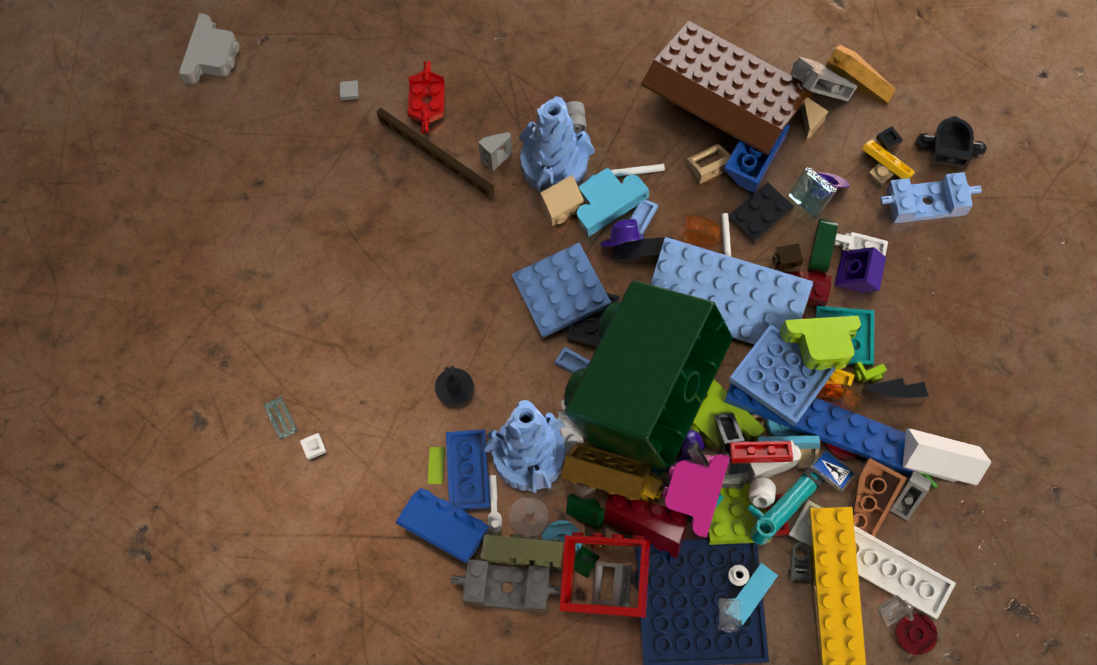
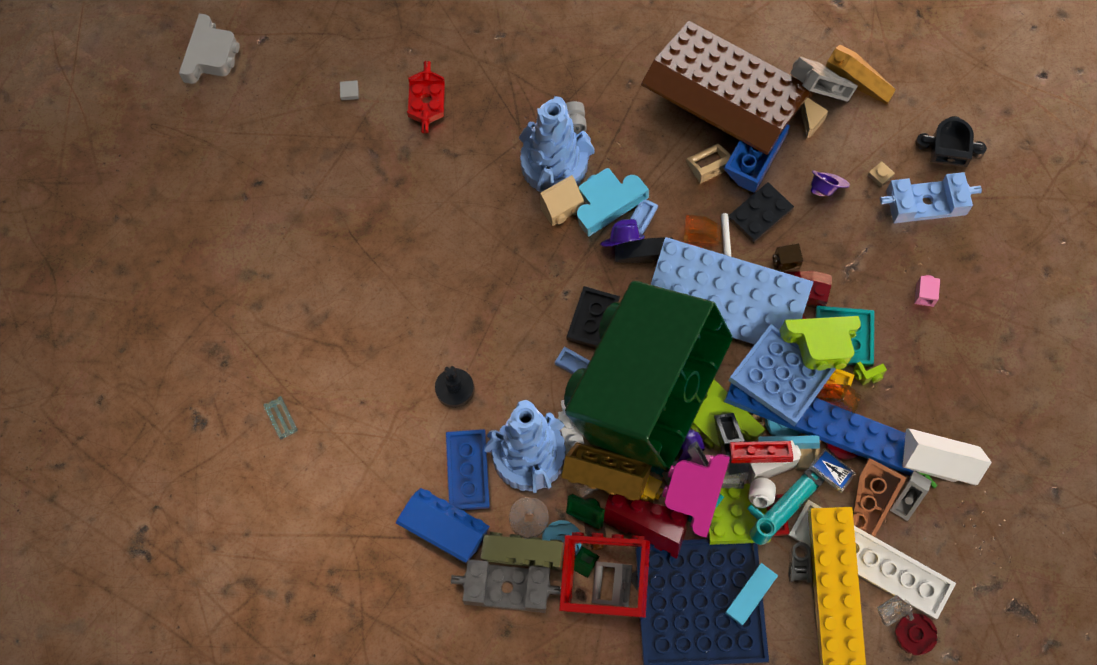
white plate [300,433,326,460] -> none
dark brown tile [377,107,495,198] -> none
lime sticker [427,447,445,484] -> none
light grey tile [478,132,512,171] -> none
white piece [488,475,502,532] -> none
medium blue plate [512,243,611,338] -> none
white bar [611,164,665,177] -> none
clear bracket [718,598,742,633] -> none
white plate [728,565,749,586] -> none
clear light blue plate [788,166,837,218] -> none
dark green beam [808,219,838,272] -> none
white hinge [834,232,888,256] -> none
dark purple slope [835,247,886,293] -> none
black slope [861,378,929,404] -> none
yellow tile [862,140,915,179] -> none
black plate [876,126,903,151] -> none
none -> bright pink brick [914,275,940,307]

